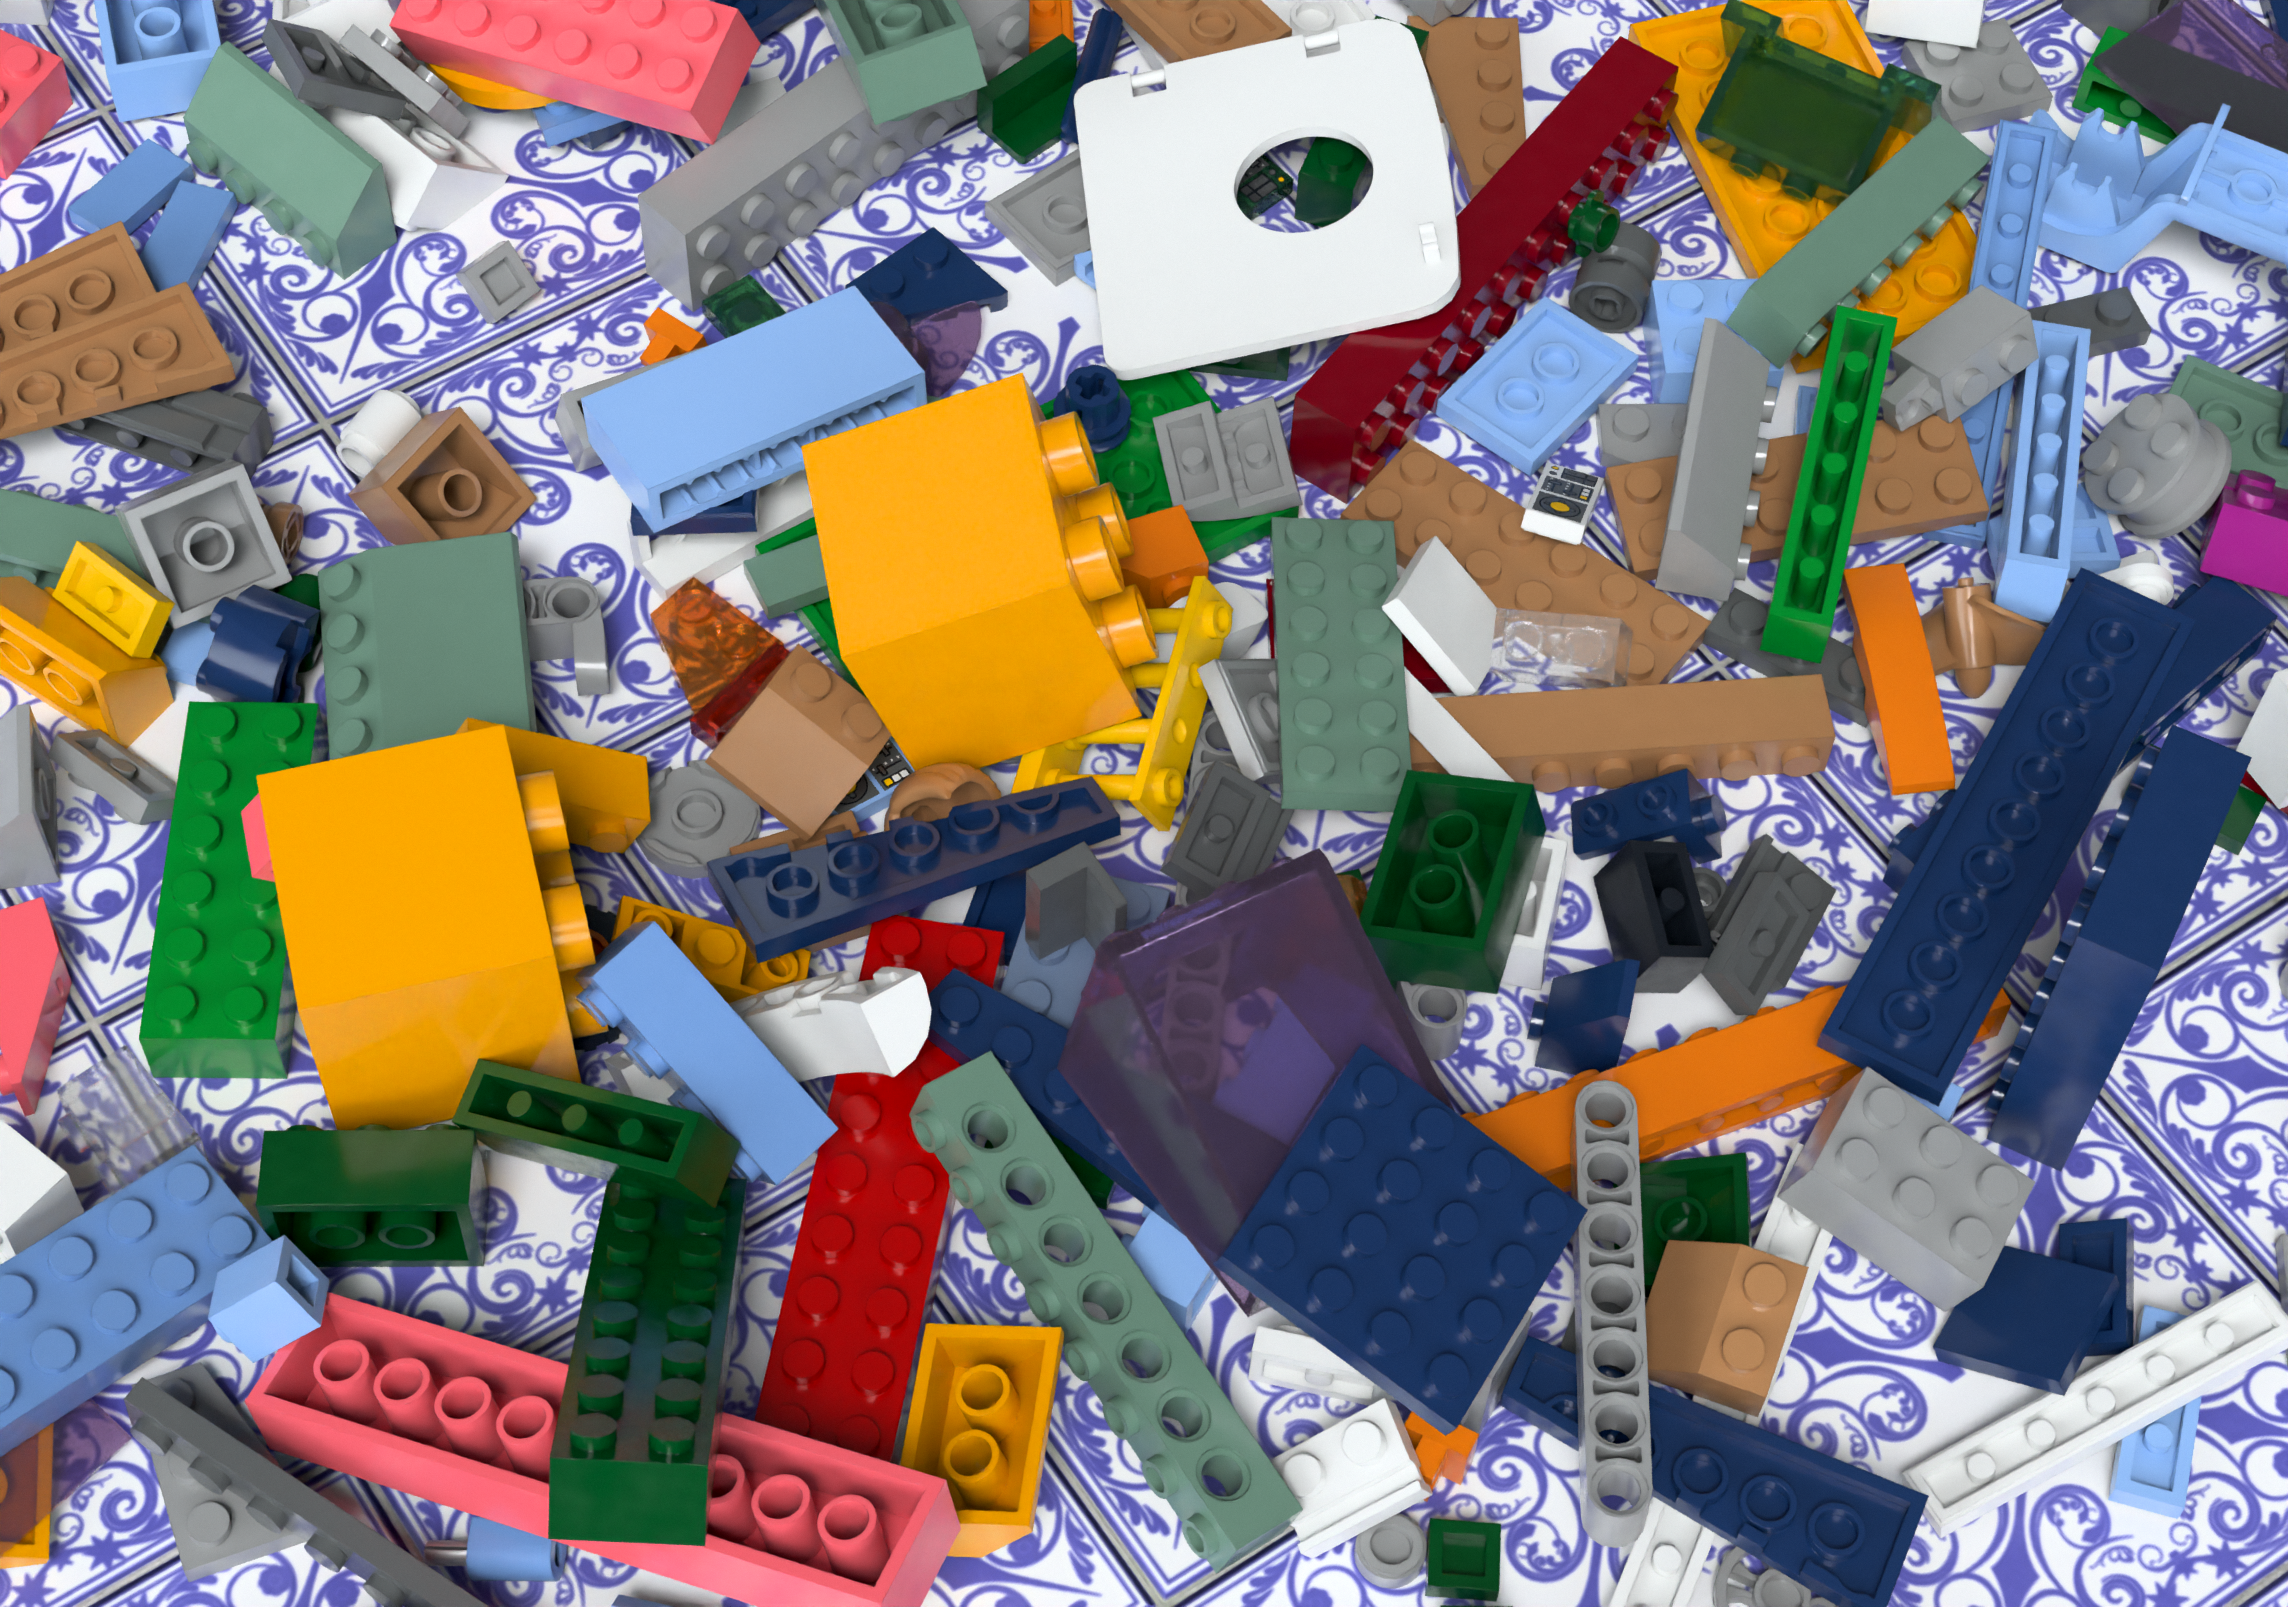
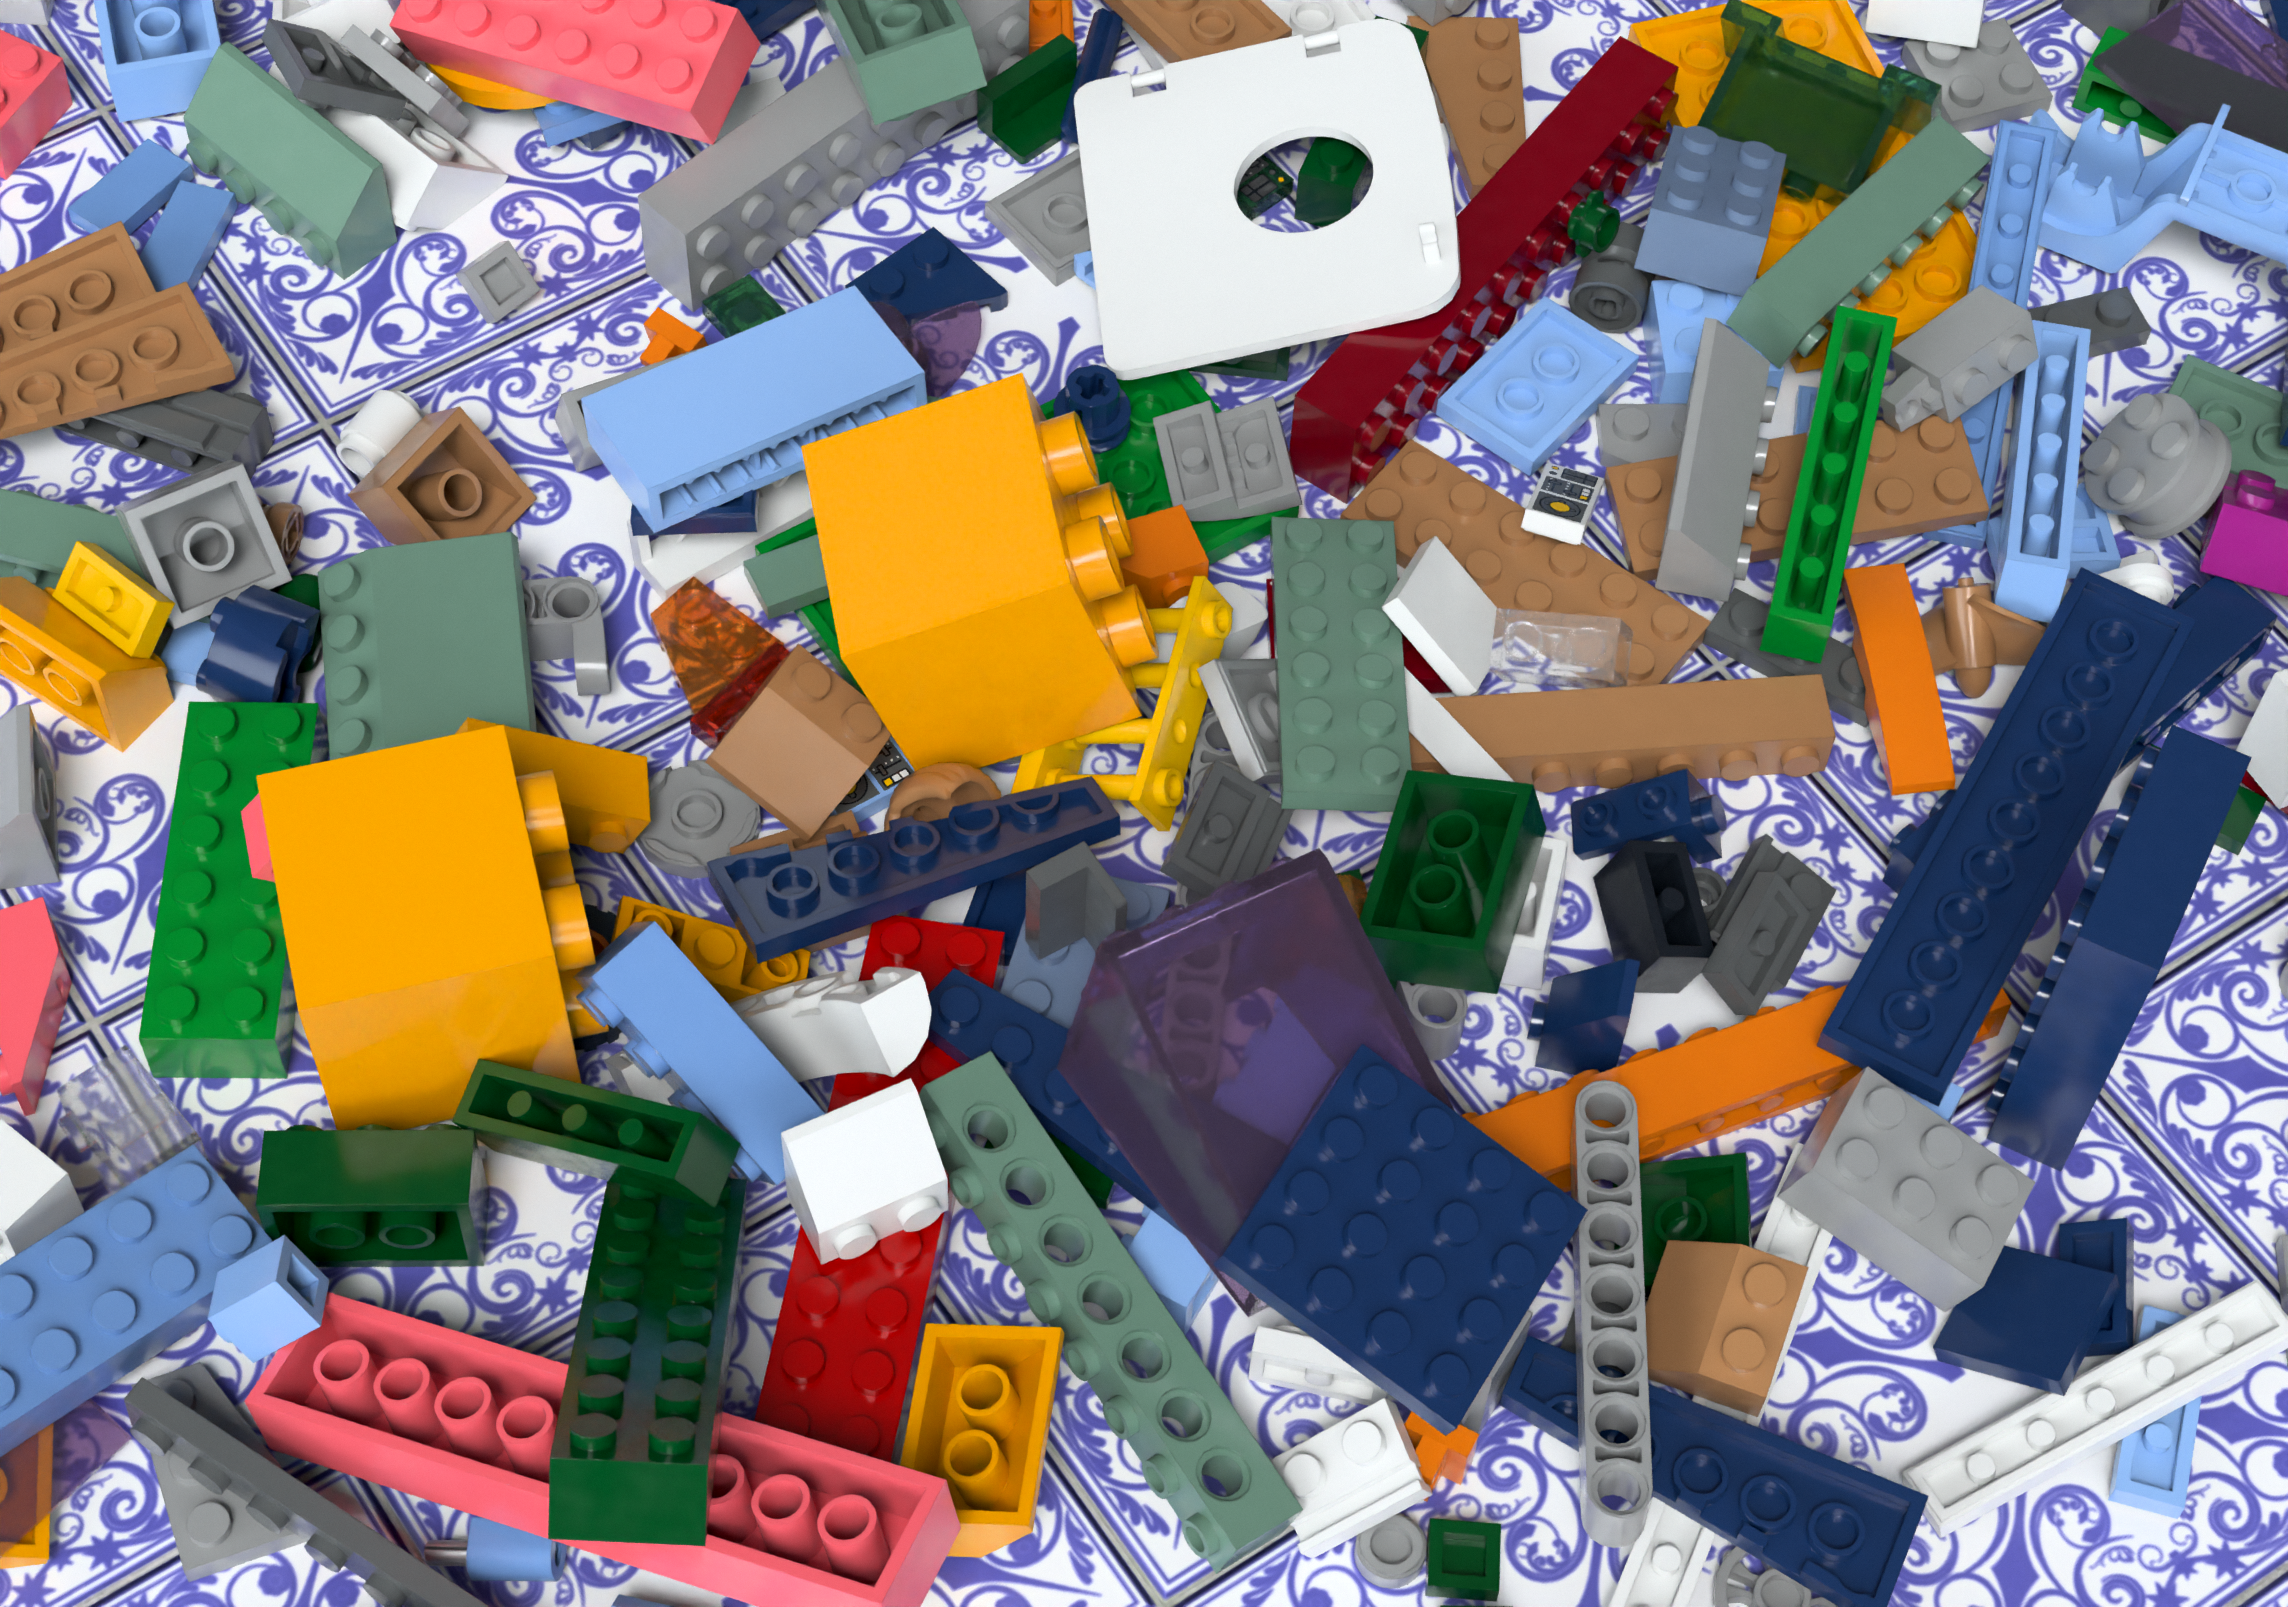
light grey plate [47,729,176,825] -> none
none -> white slope [781,1078,948,1265]
none -> sand blue brick [1634,125,1787,297]

